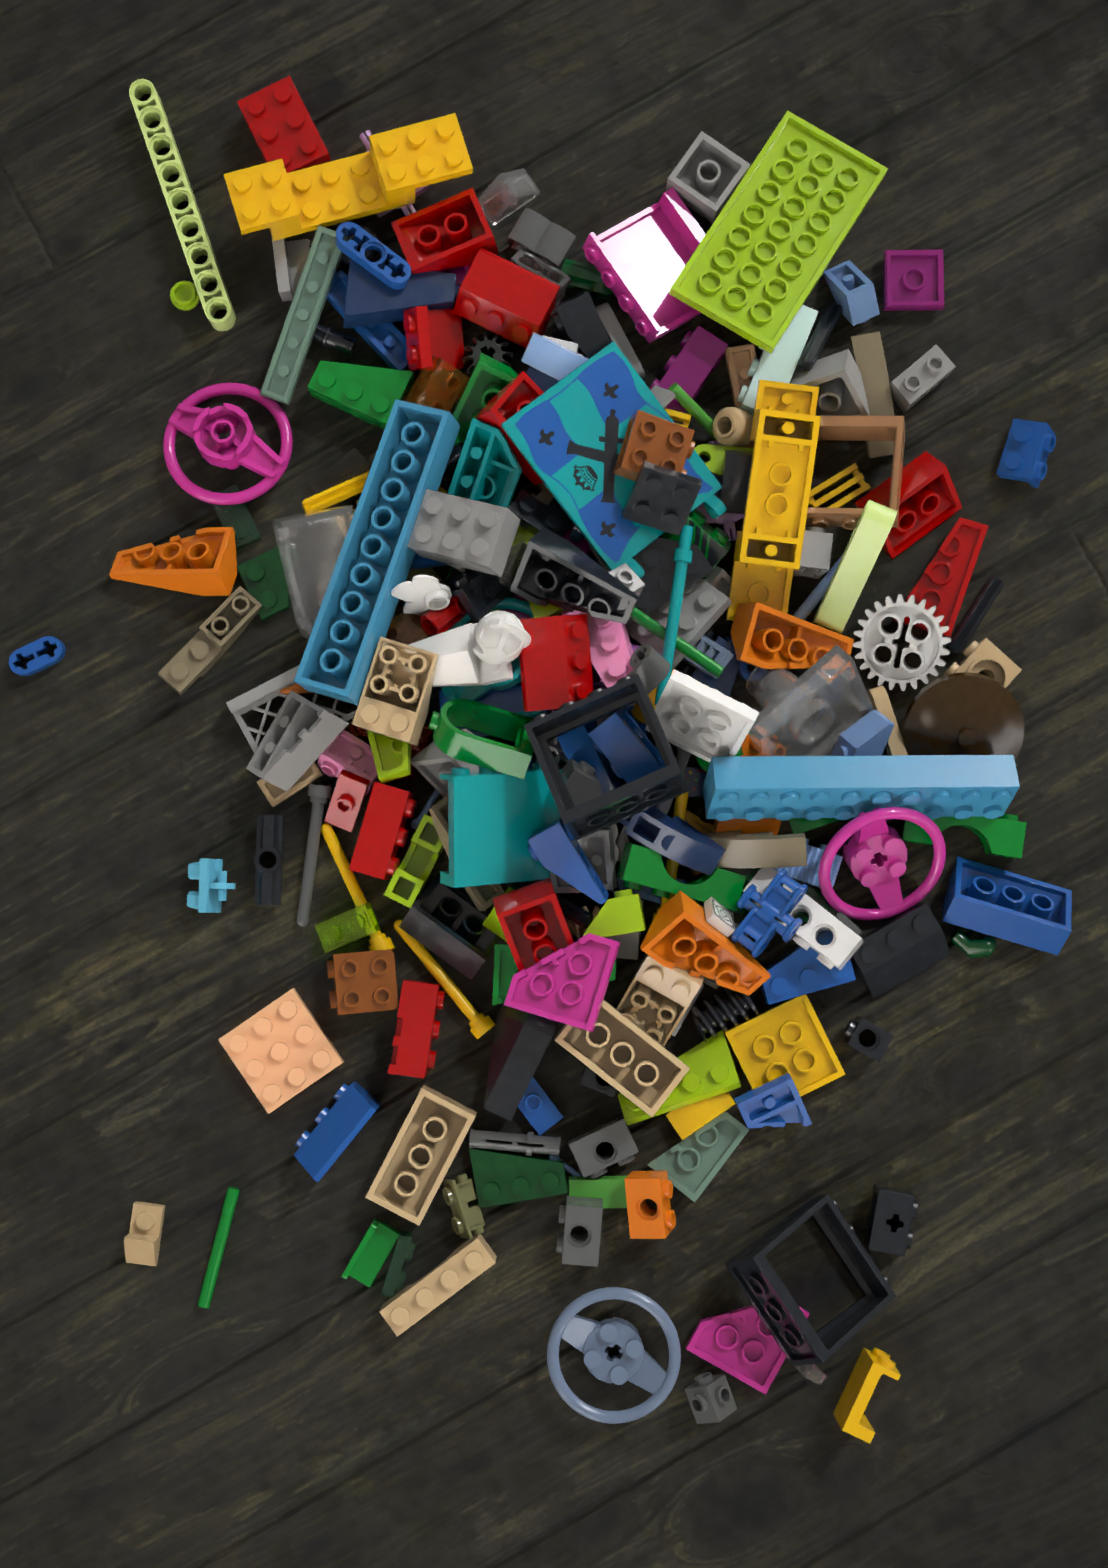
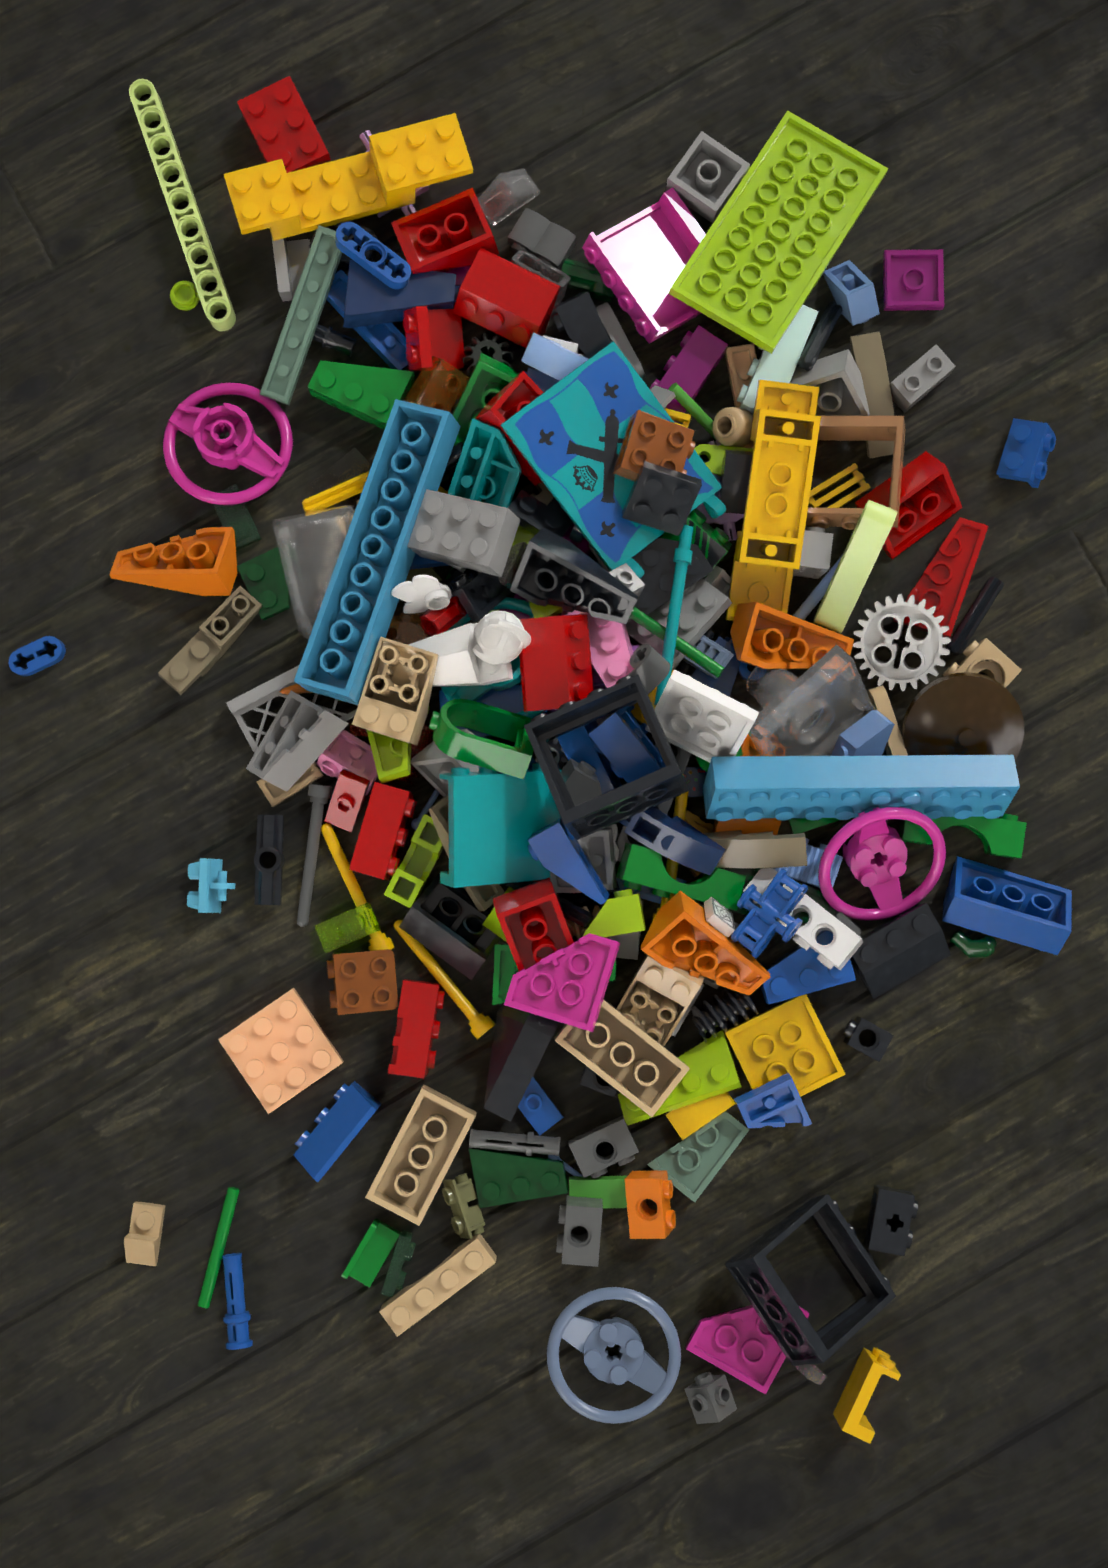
none -> blue pin [222,1253,253,1350]

